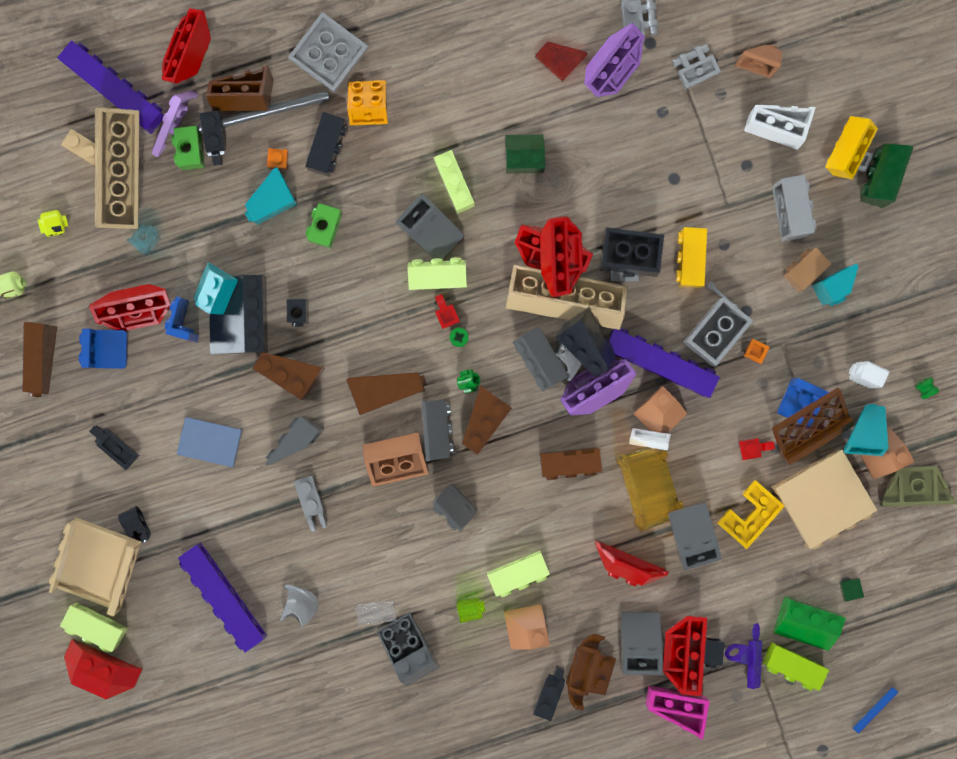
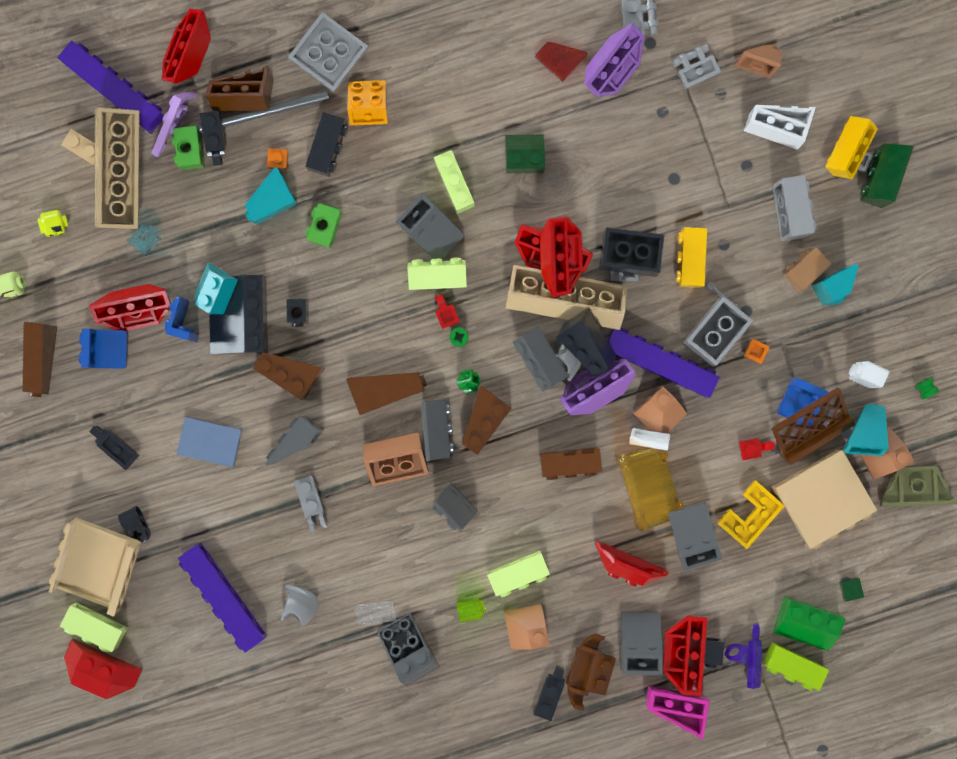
blue bar [853,687,898,734] -> none

